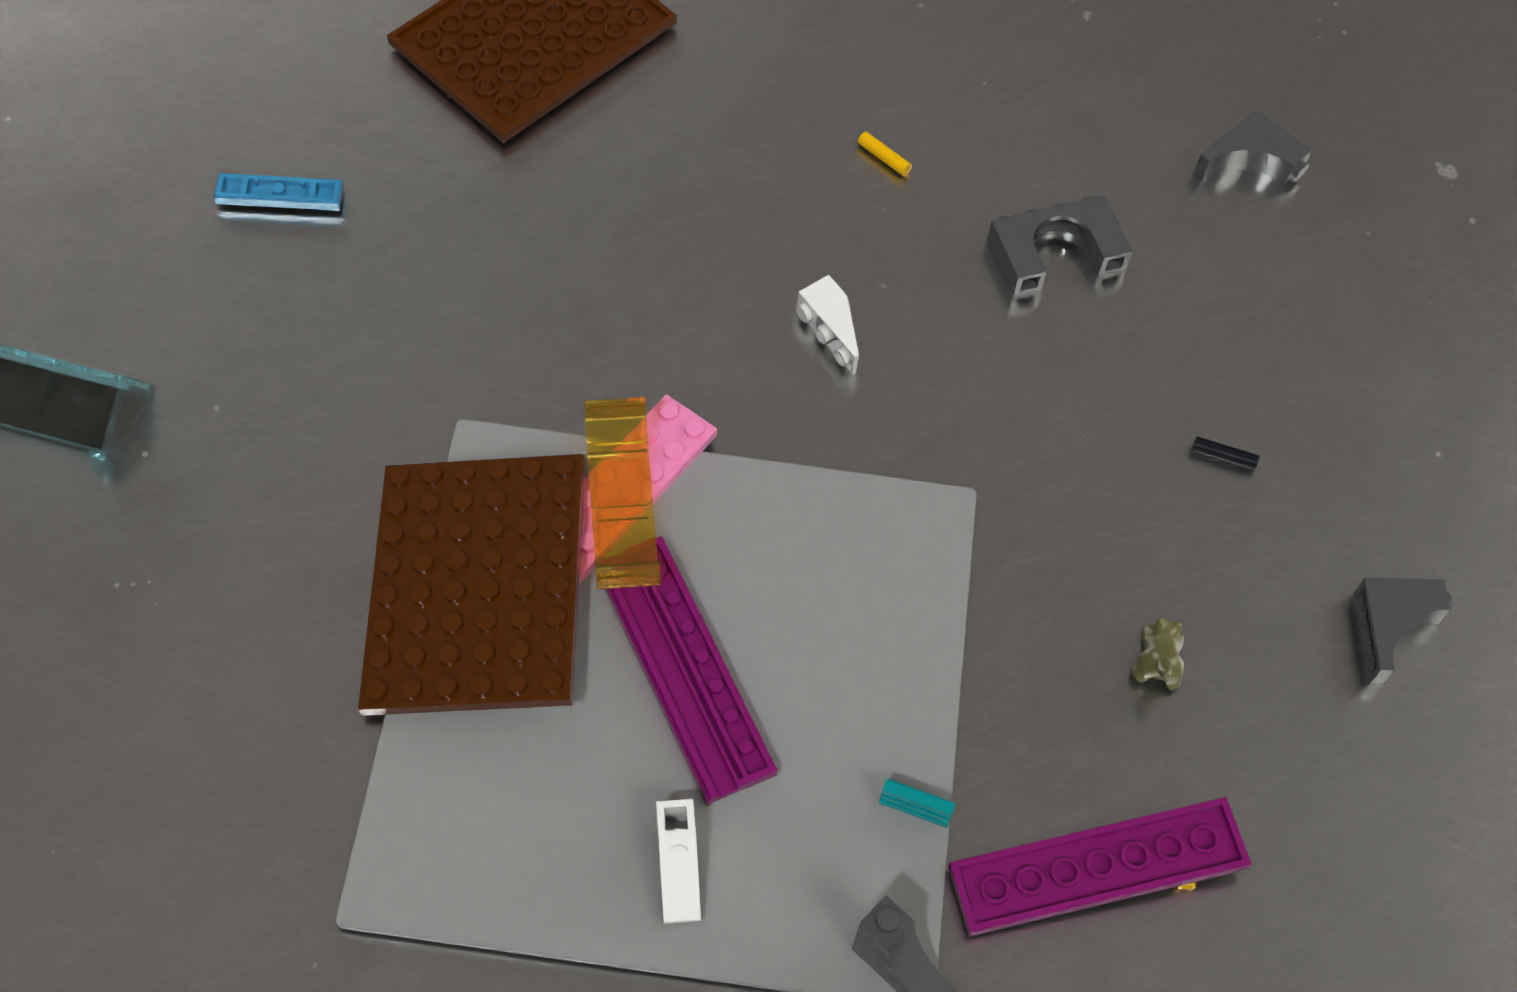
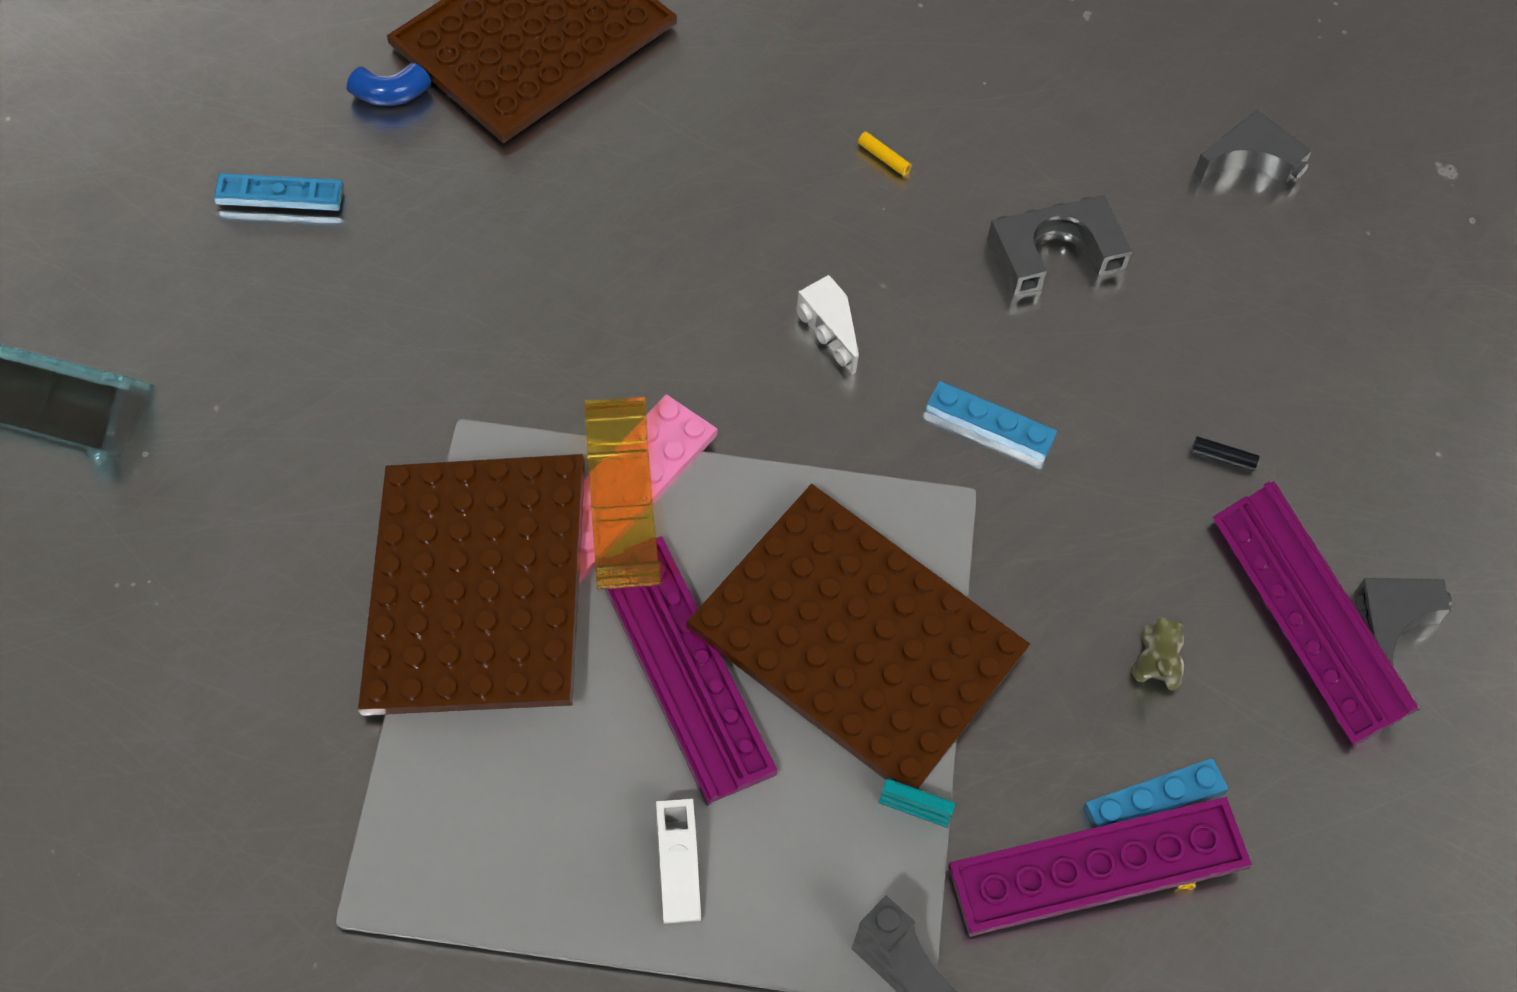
none -> blue cylinder [346,63,431,107]
none -> reddish brown plate [686,483,1030,789]
none -> dark azure plate [925,380,1057,462]
none -> dark azure plate [1083,758,1229,828]
none -> magenta plate [1213,481,1421,746]

